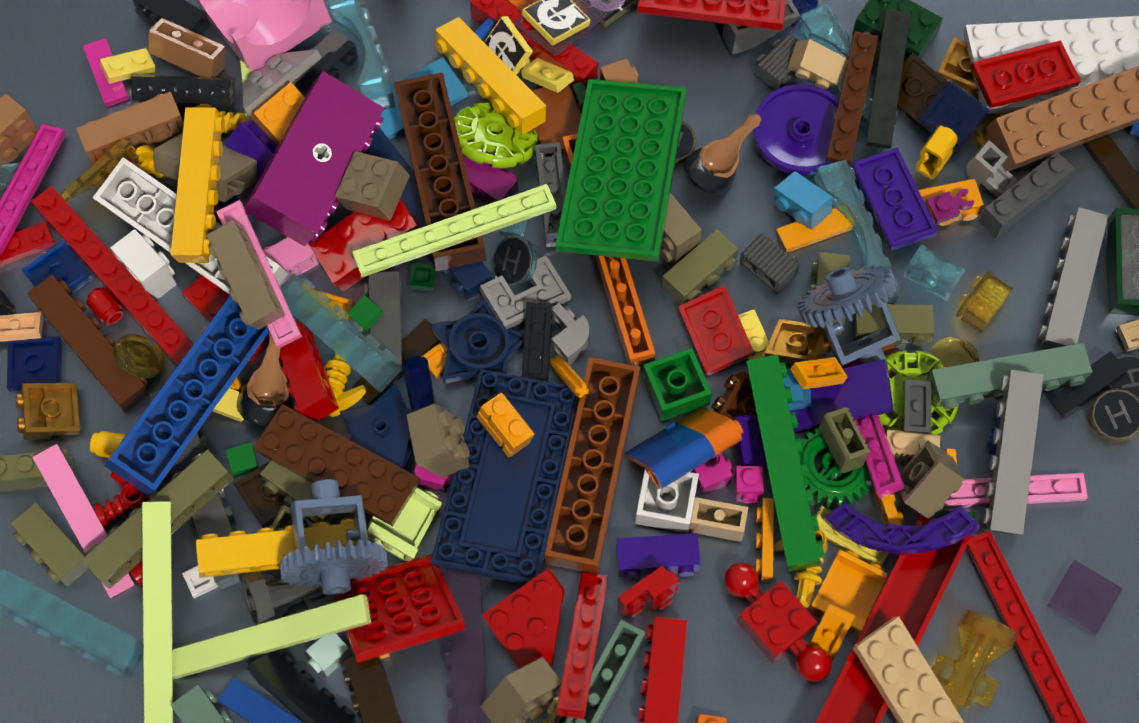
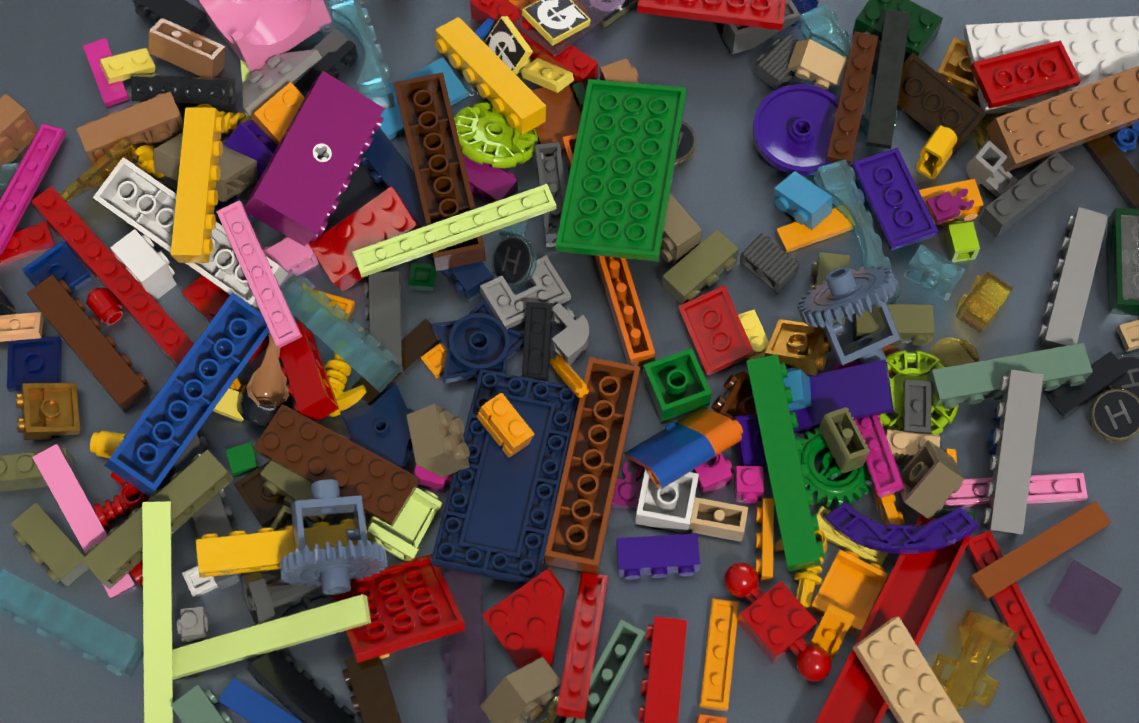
clear yellow tile [113,334,165,379] -> none
dark tan brick [207,220,286,330] -> none
light aqua brick [306,633,352,677] -> none
dark tan brick [335,151,410,221] -> none
green tile [347,295,384,331] -> none
clear blue brick [403,356,436,412] -> none
red plate [617,565,680,619] -> none
medium nougat hat [684,114,761,195] -> none
light orange plate [790,357,848,390] -> none
clear blue tile [919,80,990,150] -> none
none -> light grey brick [177,607,210,644]
none -> magenta plate [612,462,643,511]
none -> light orange tile [700,598,739,711]
none -> lime brick [944,221,980,263]
none -> dark orange tile [969,501,1112,601]
none -> blue plate [1113,128,1137,152]

